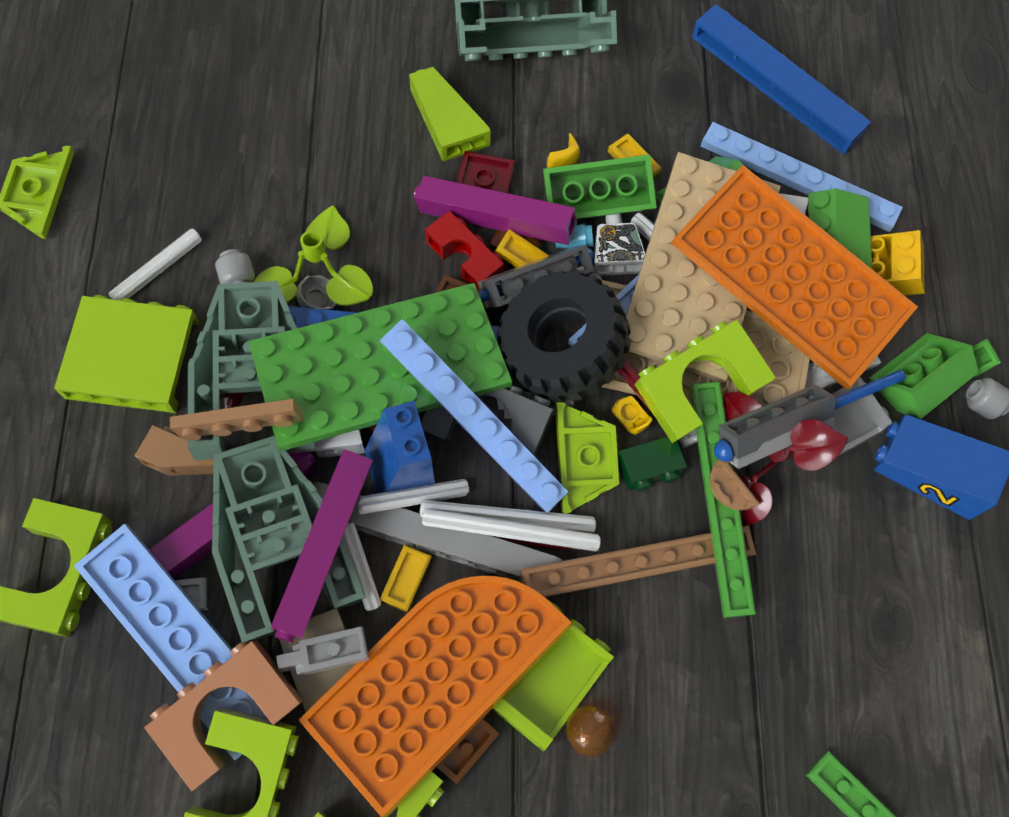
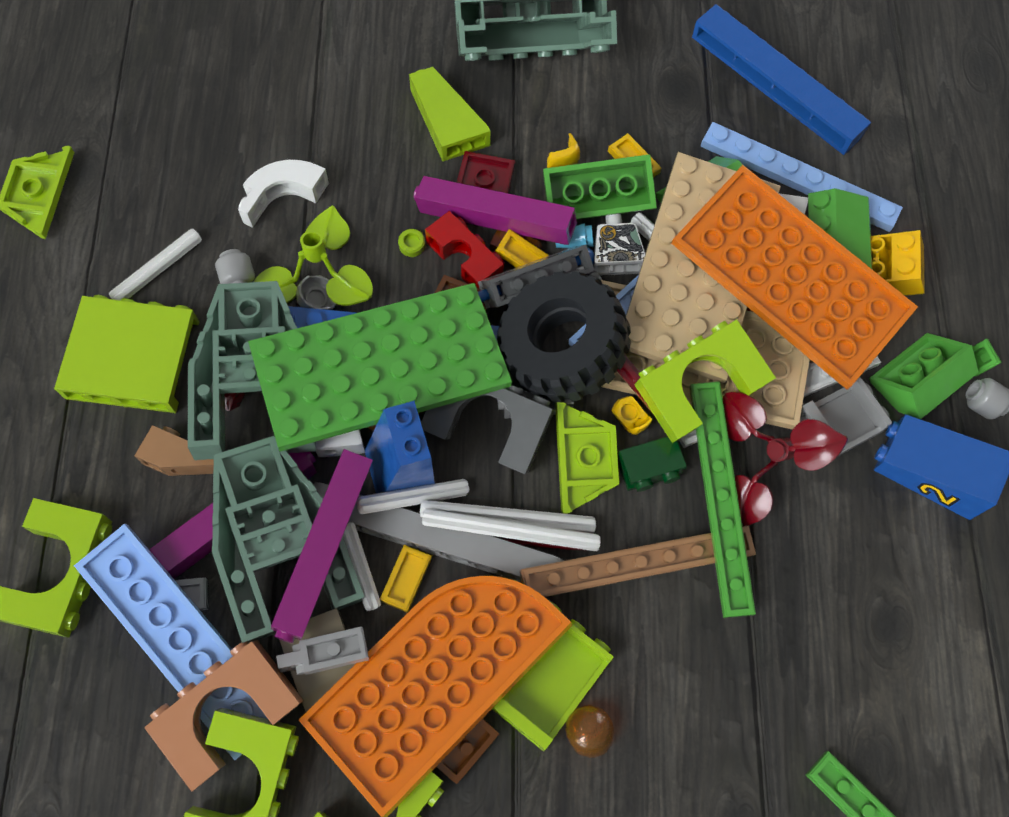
medium nougat plate [170,399,303,441] -> none
light blue plate [379,319,568,513] -> none
medium nougat tile [709,460,760,510] -> none
dark grey piece [714,370,906,469] -> none
none -> white arch [238,160,329,228]
none -> lime tile [398,229,425,257]

